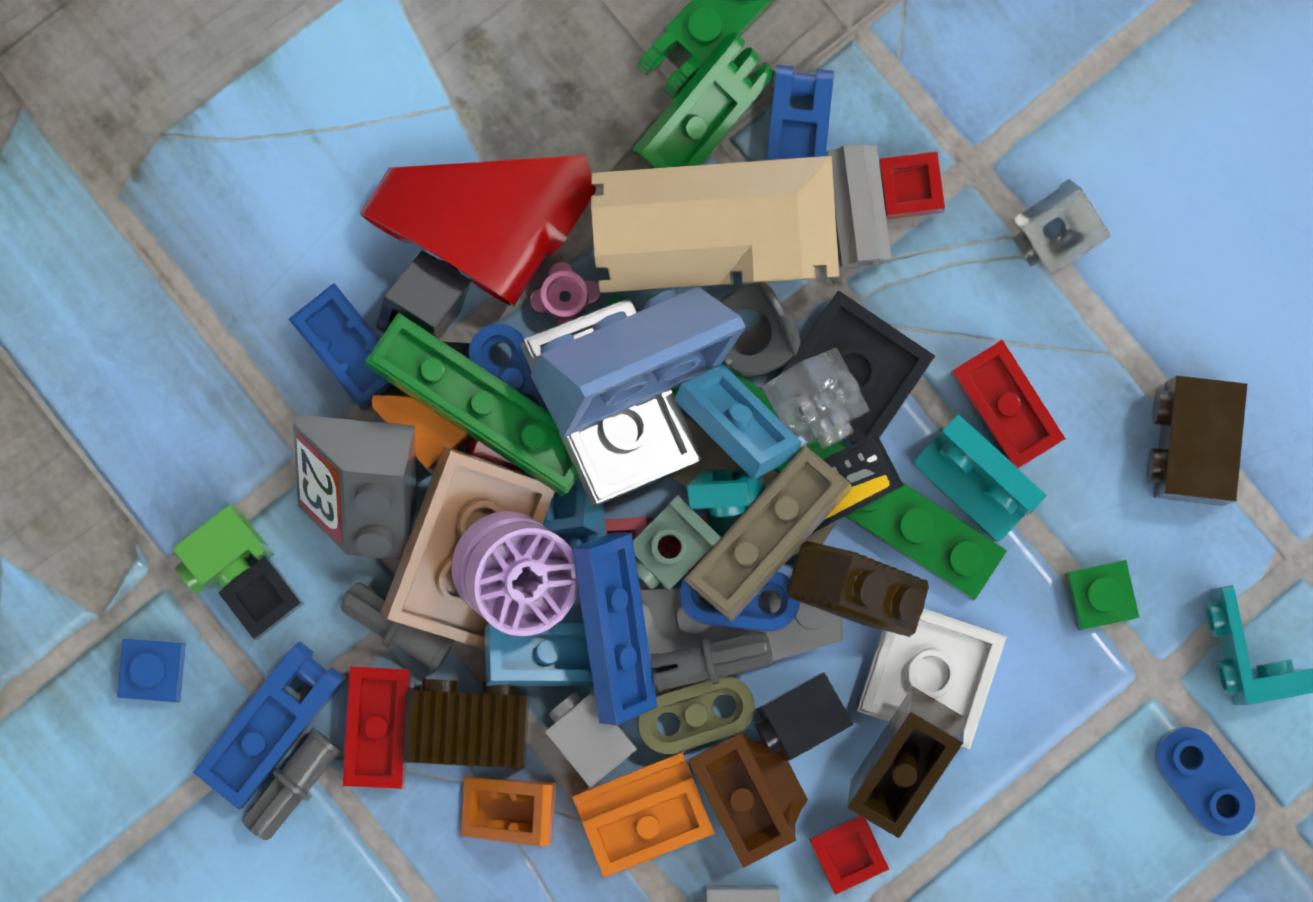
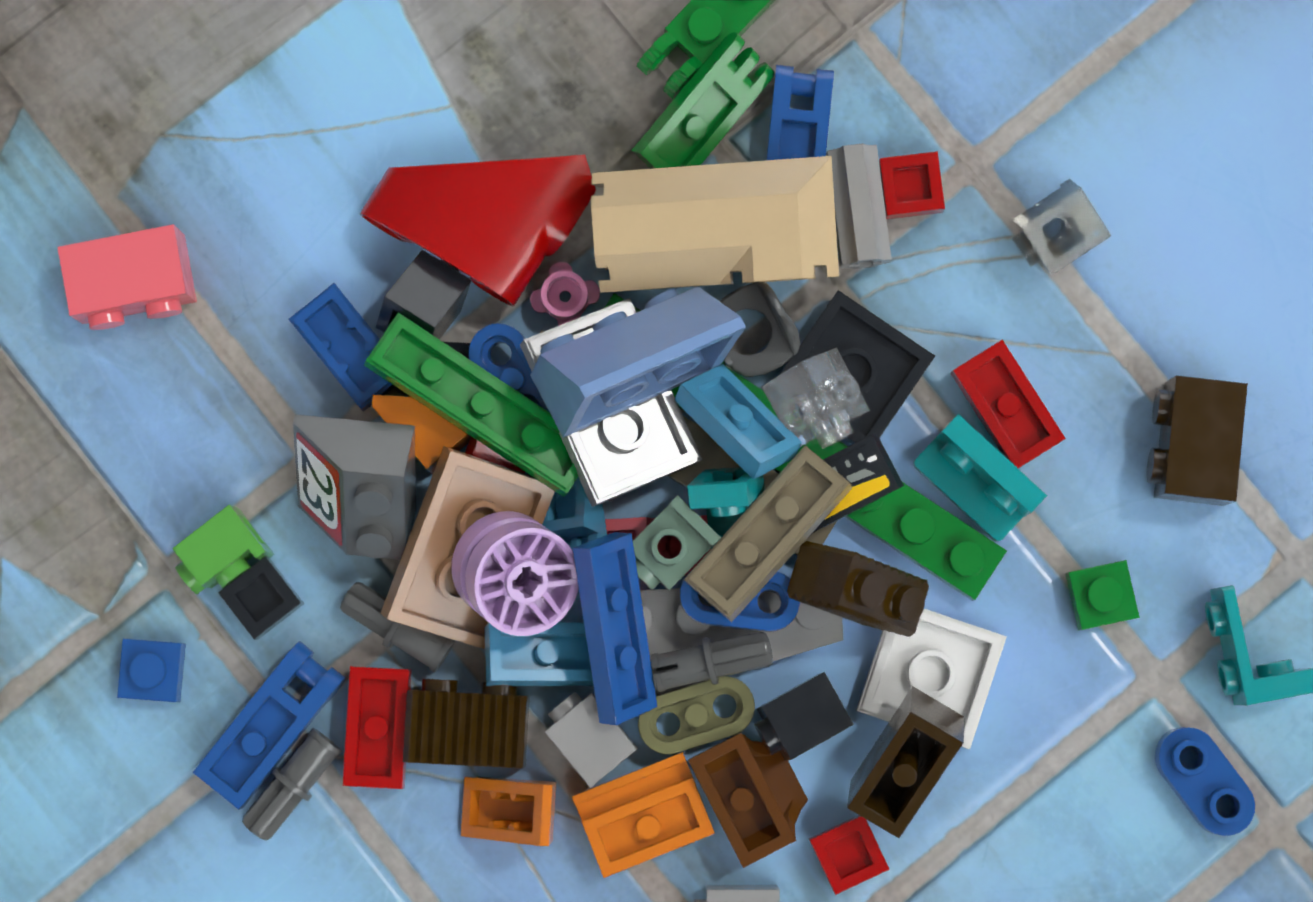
none -> coral brick [57,224,197,330]

